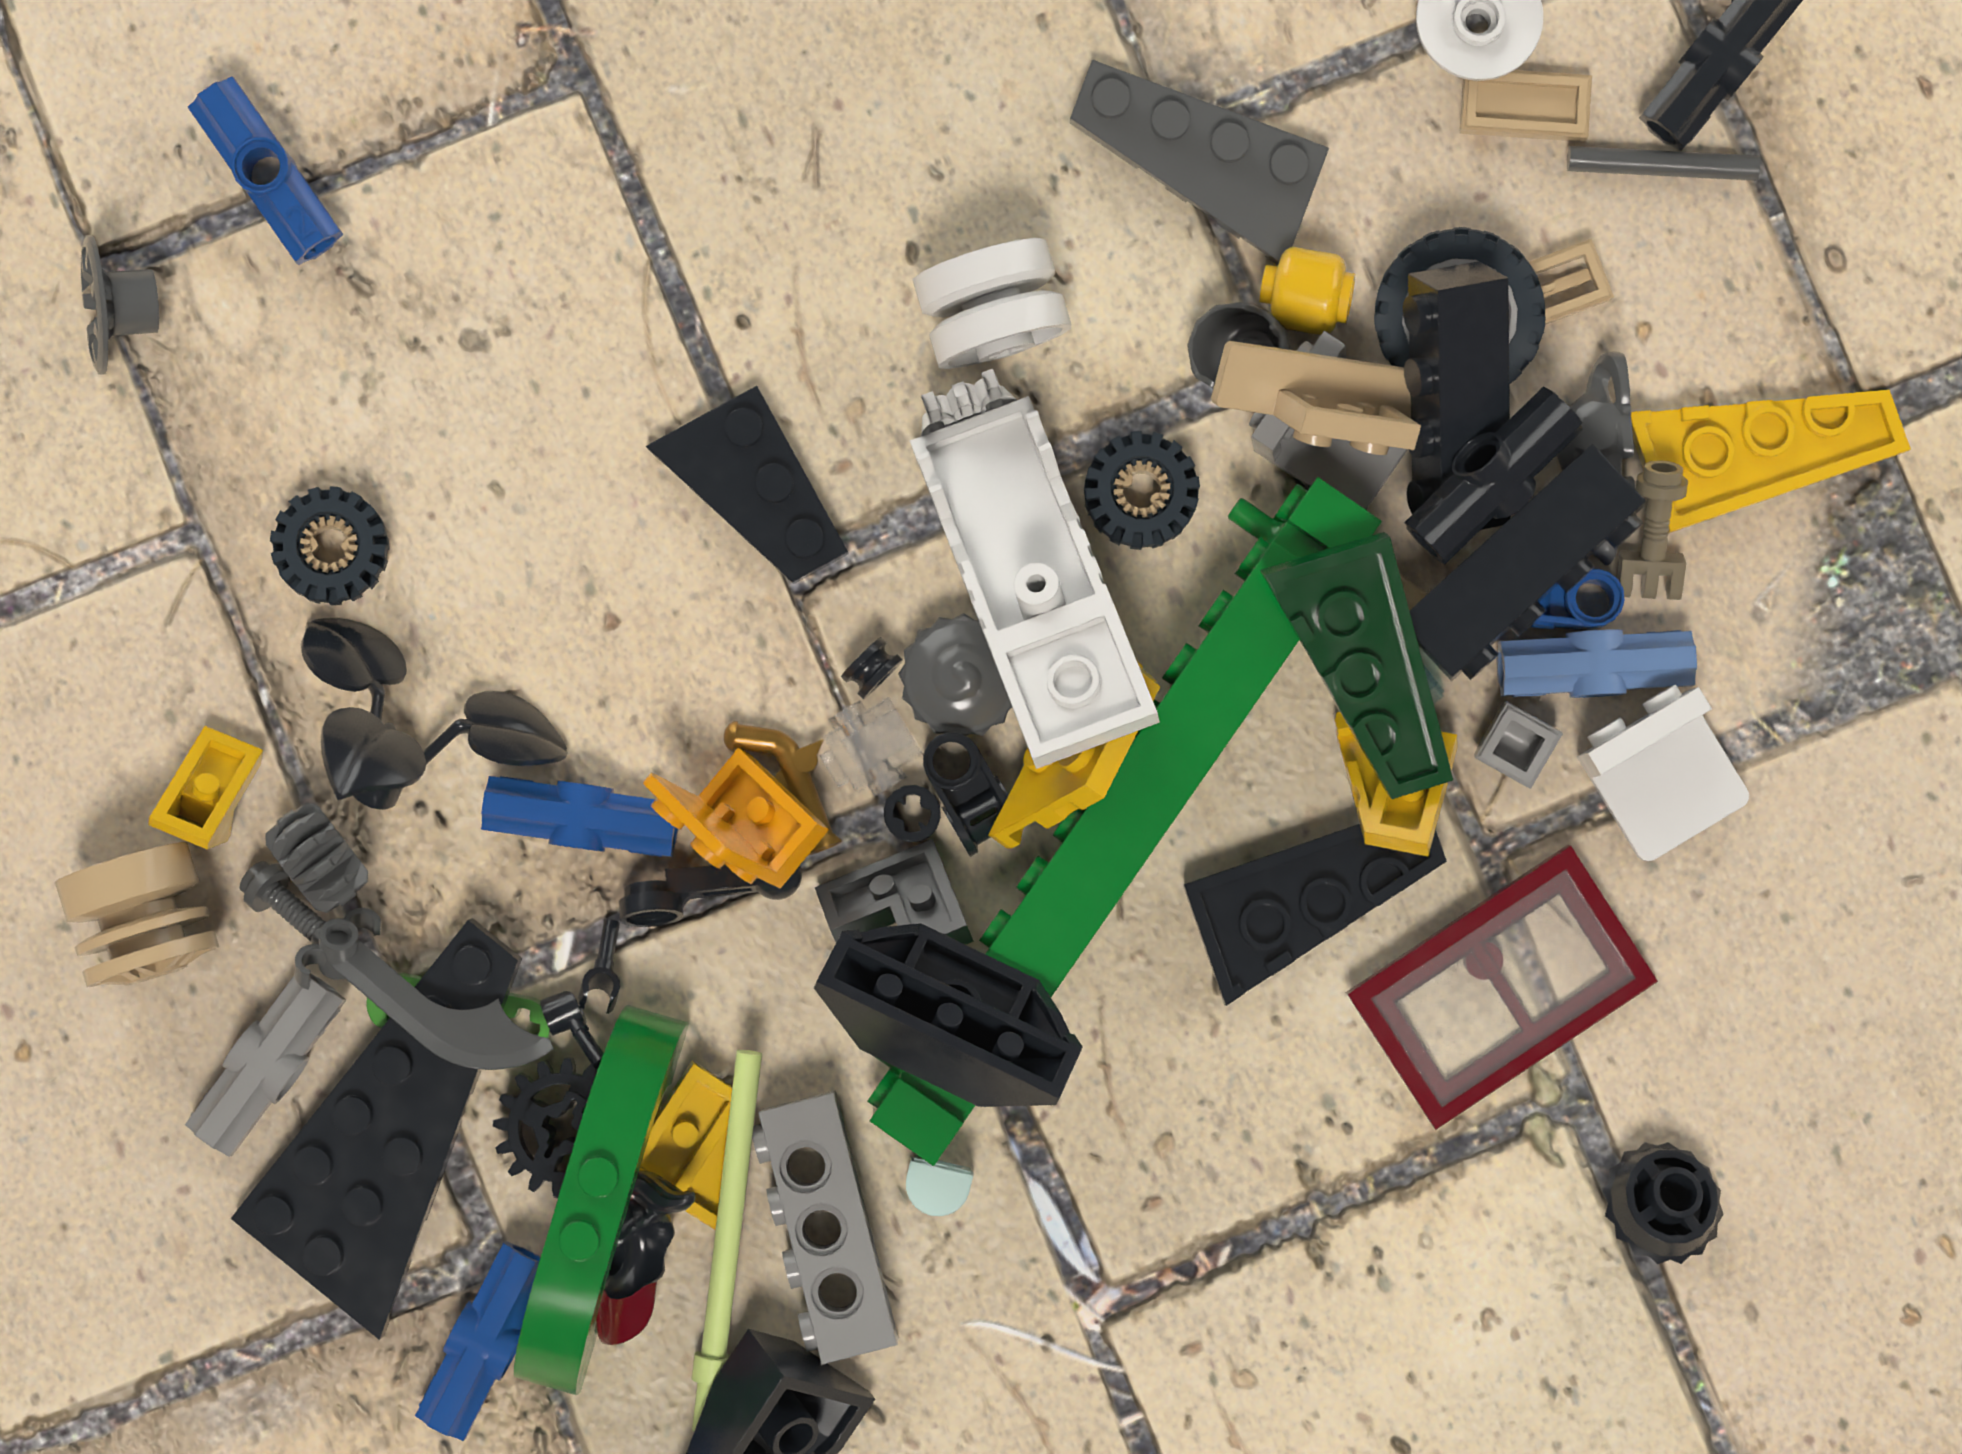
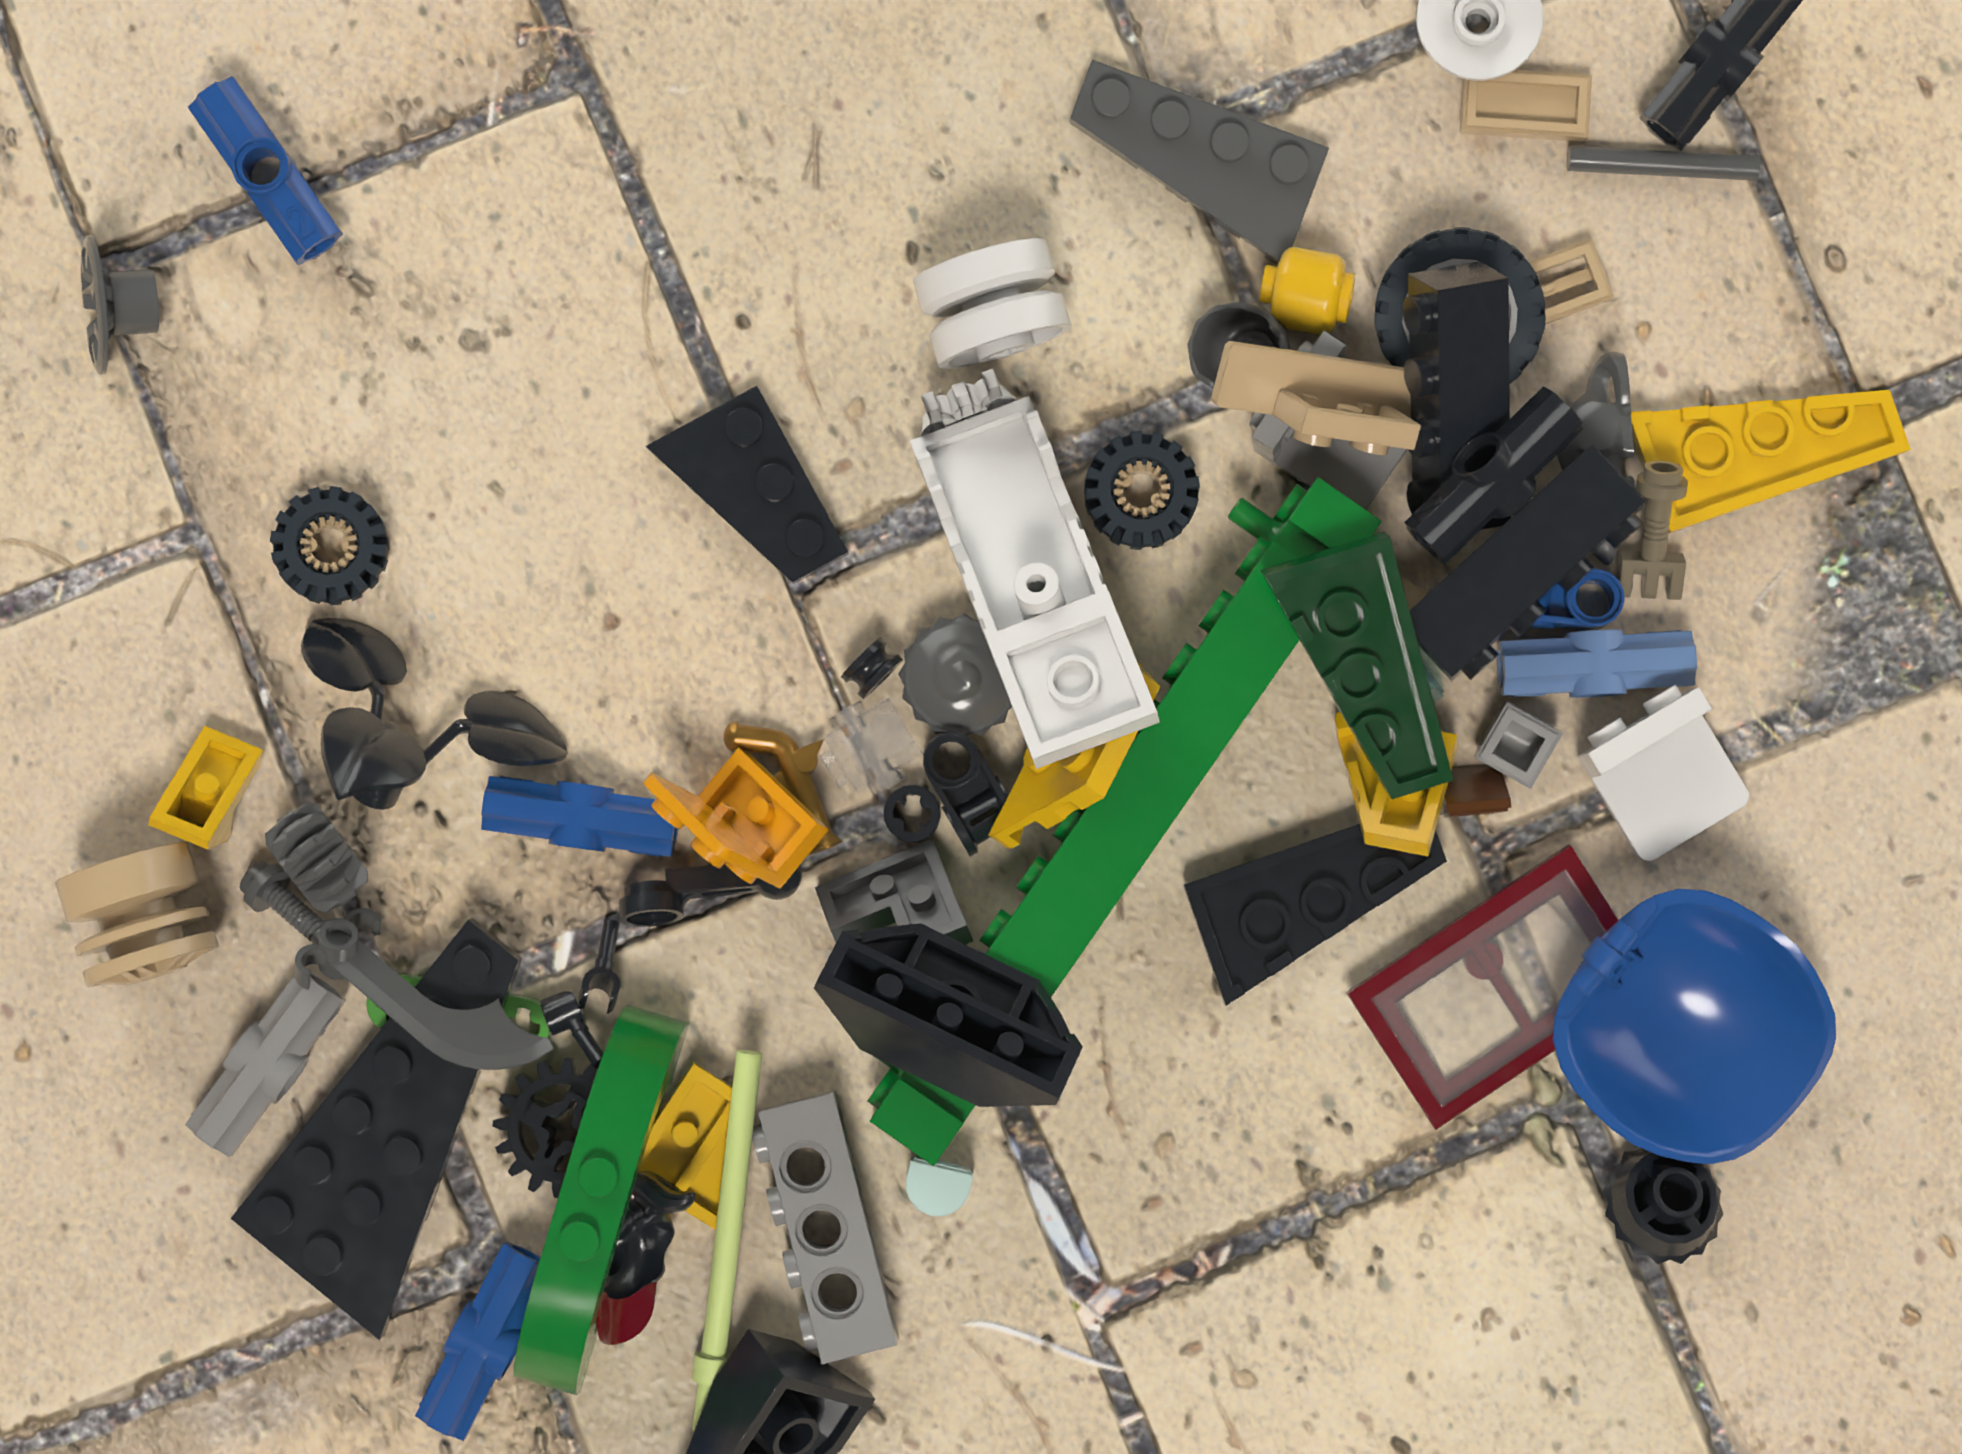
none -> reddish brown slope [1440,765,1511,818]
none -> blue piece [1553,888,1836,1164]

